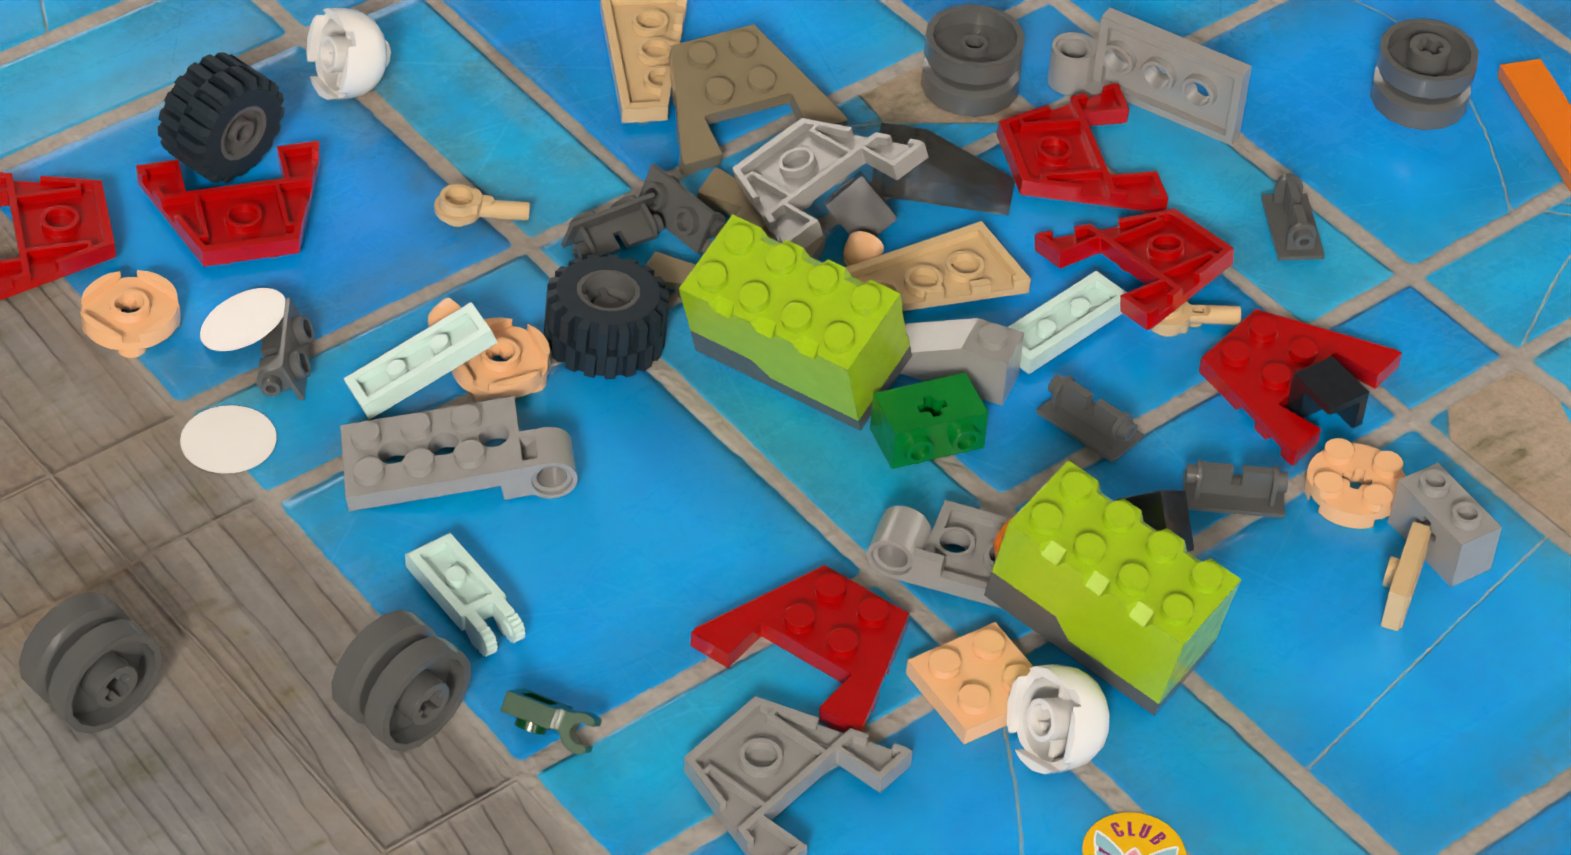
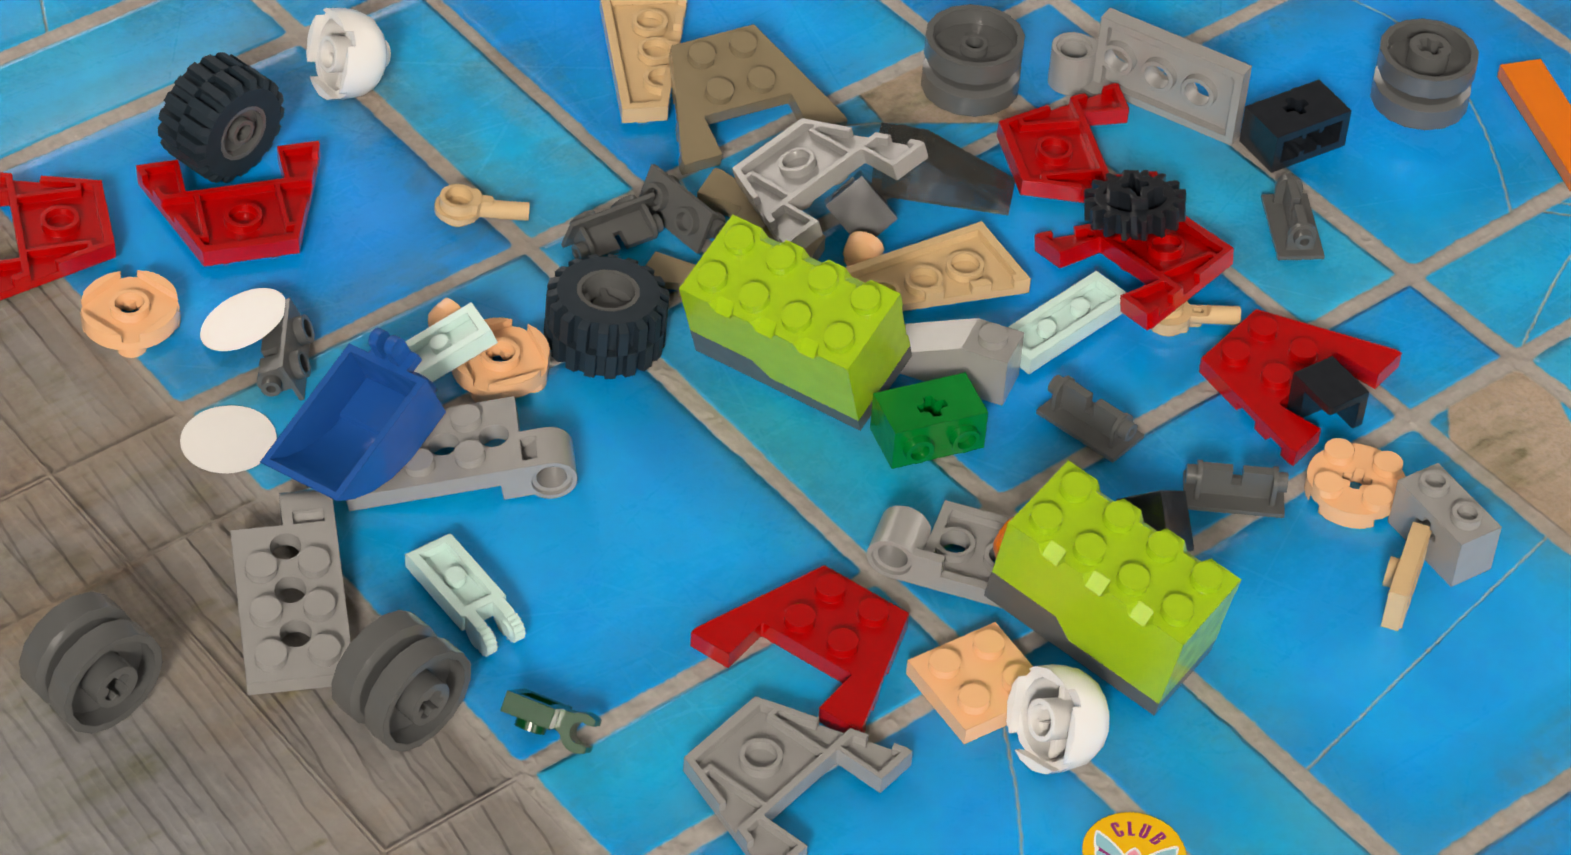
none -> light grey hinge [230,490,351,695]
none -> blue piece [260,328,446,501]
none -> black gear [1084,170,1186,241]
none -> black brick [1239,80,1352,173]

